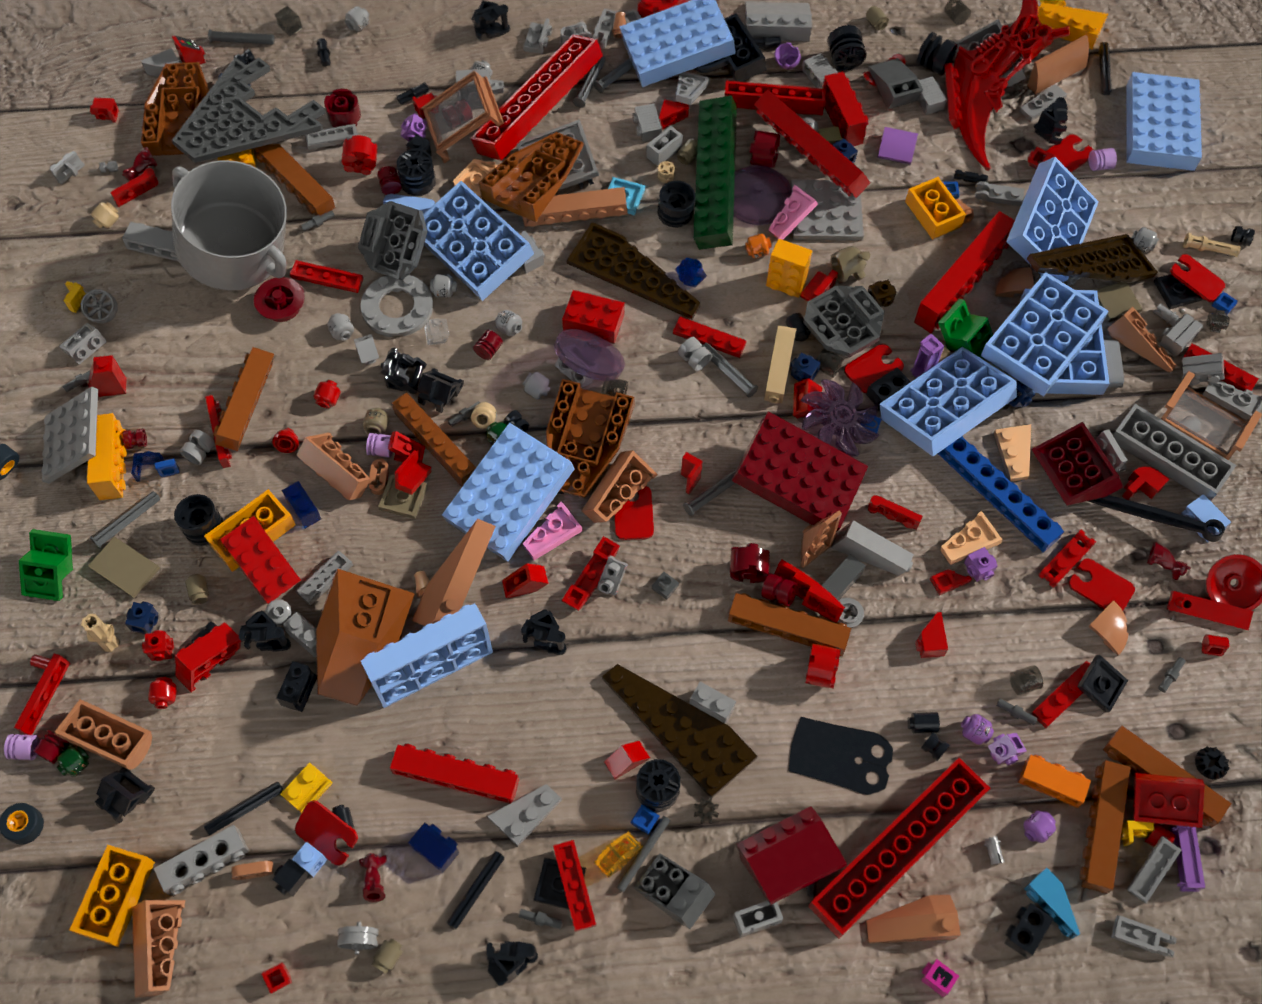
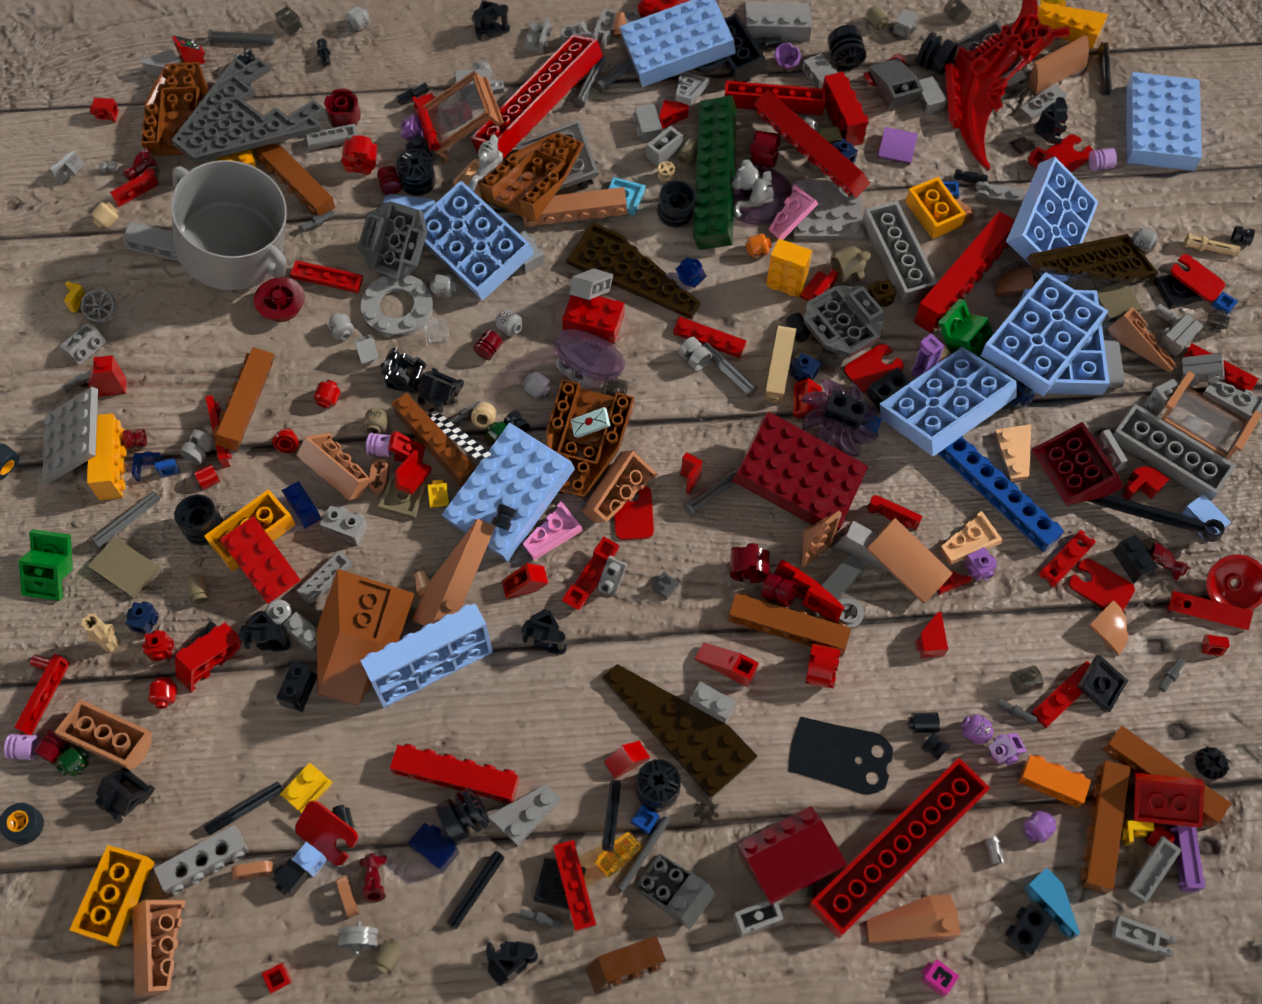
none -> red brick [194,464,221,490]
none -> light grey brick [320,505,368,546]
none -> nougat beam [336,875,360,918]
none -> red pin [416,106,440,151]
none -> sticker [425,408,491,461]
none -> yellow bracket [428,480,449,508]
none -> black wheel [436,787,491,845]
none -> light grey animal [469,134,503,191]
none -> black wheel [491,504,517,530]
none -> light grey brick [569,269,613,300]
none -> light aqua tile [571,407,610,438]
none -> reddish brown wedge [585,936,666,994]
none -> black axle [602,780,621,852]
none -> red slope [694,642,759,687]
none -> light grey animal [731,160,774,218]
none -> black brick [821,390,868,431]
none -> light grey brick [863,201,938,305]
none -> nougat slope [866,518,952,604]
none -> light grey brick [893,9,918,39]
none -> black brick [1112,535,1158,584]
none -> light grey bracket [1143,379,1178,417]

